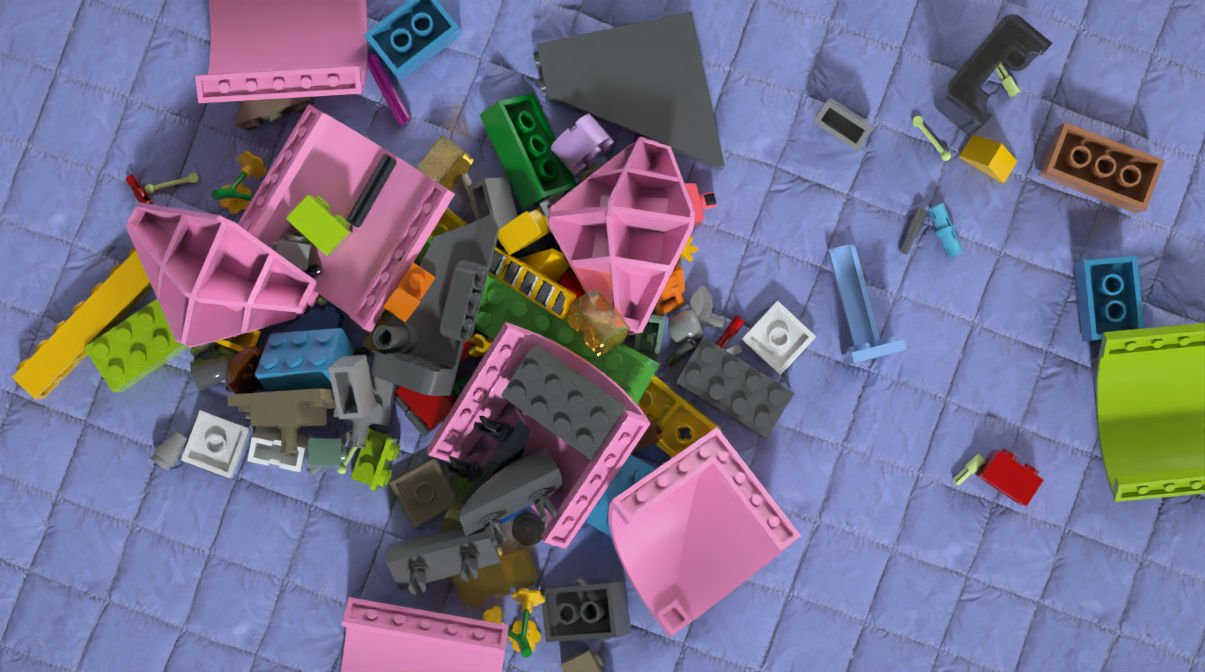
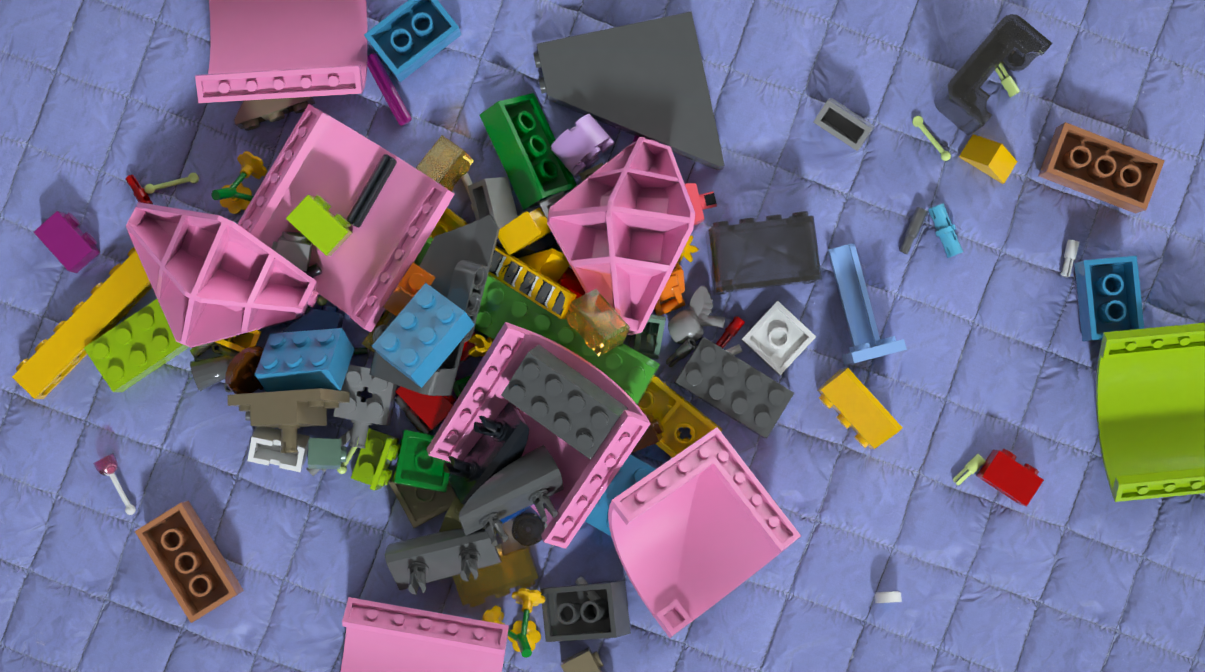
light grey cone [150,431,188,471] -> none
white plate [181,410,251,479] -> none
light grey brick [328,355,377,419] -> none
none -> magenta brick [34,211,100,273]
none -> hinge [93,453,136,515]
none -> nougat brick [135,501,244,623]
none -> dark azure brick [372,283,475,388]
none -> green plate [393,430,451,493]
none -> clear smoke windscreen [705,211,822,296]
none -> yellow slope [817,368,903,449]
none -> white tile [874,591,902,603]
none -> white pin [1061,240,1080,277]

